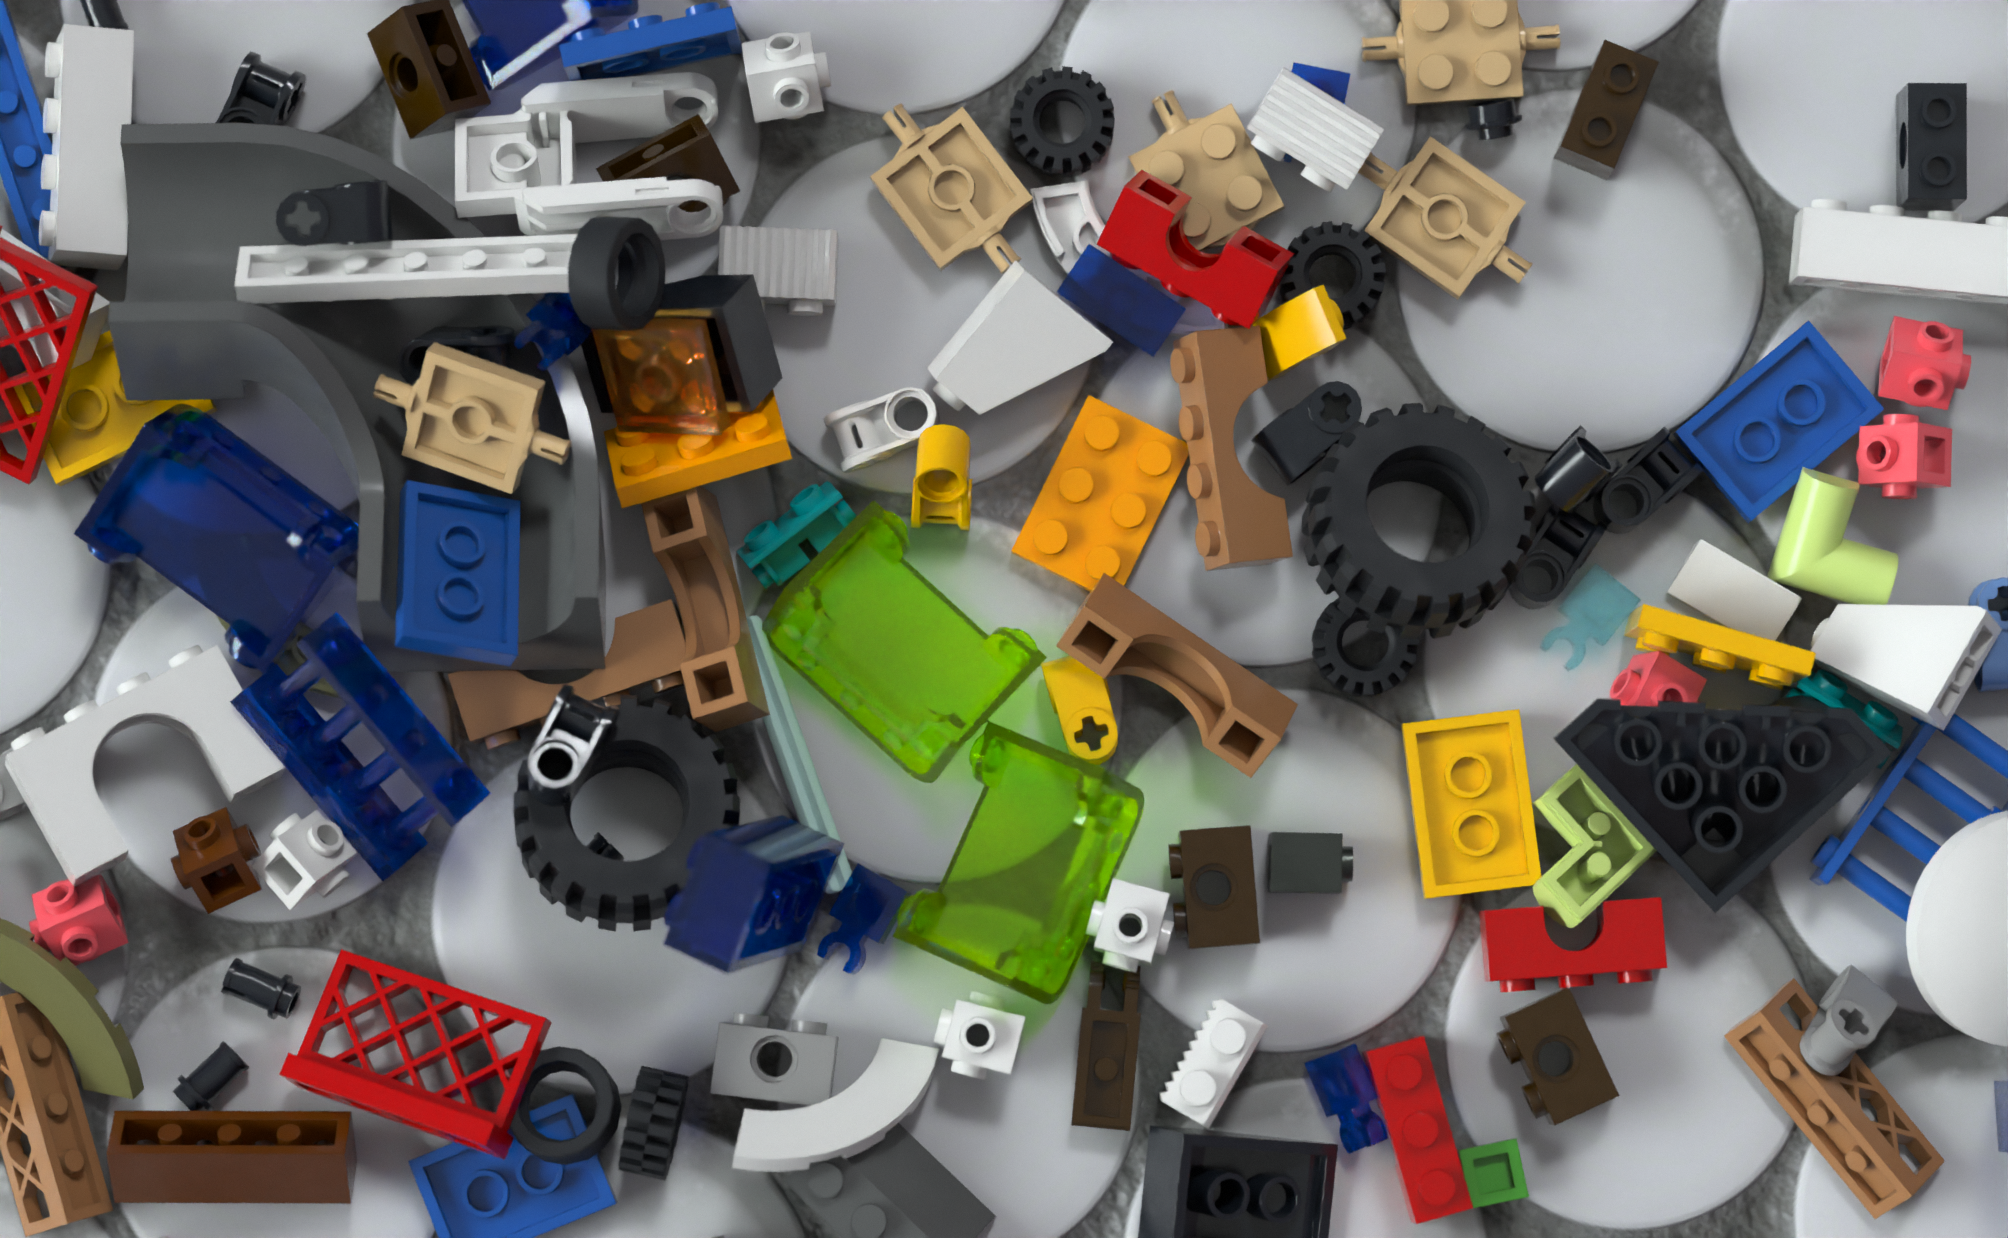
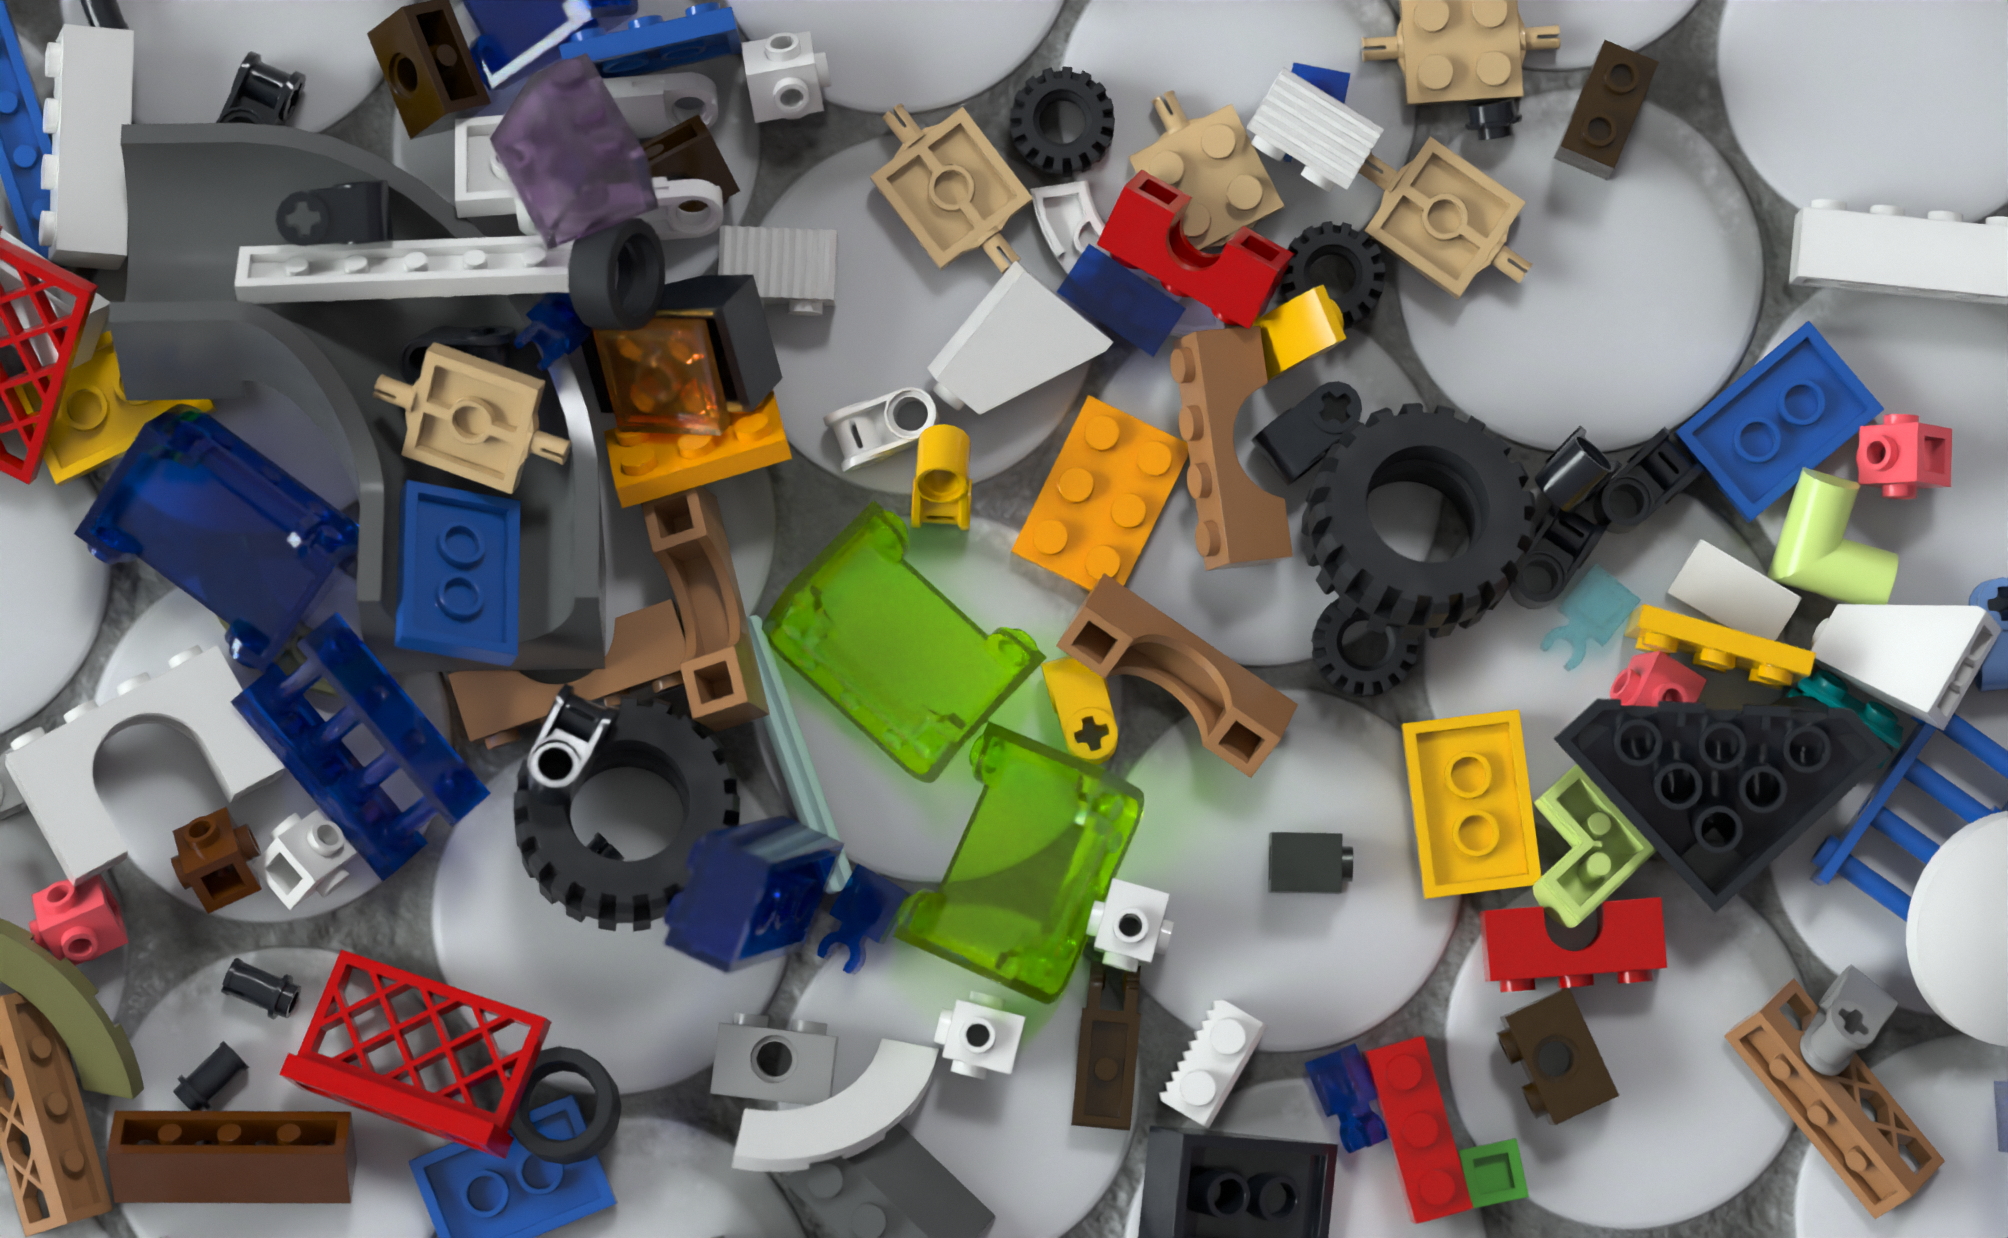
black tyre [618,1066,689,1180] -> none
teal hinge [736,480,858,589] -> none
dark brown brick [1168,825,1260,949] -> none
coral brick [1878,316,1971,410] -> none
black brick [1896,83,1967,211] -> none
none -> clear purple slope [489,53,659,250]

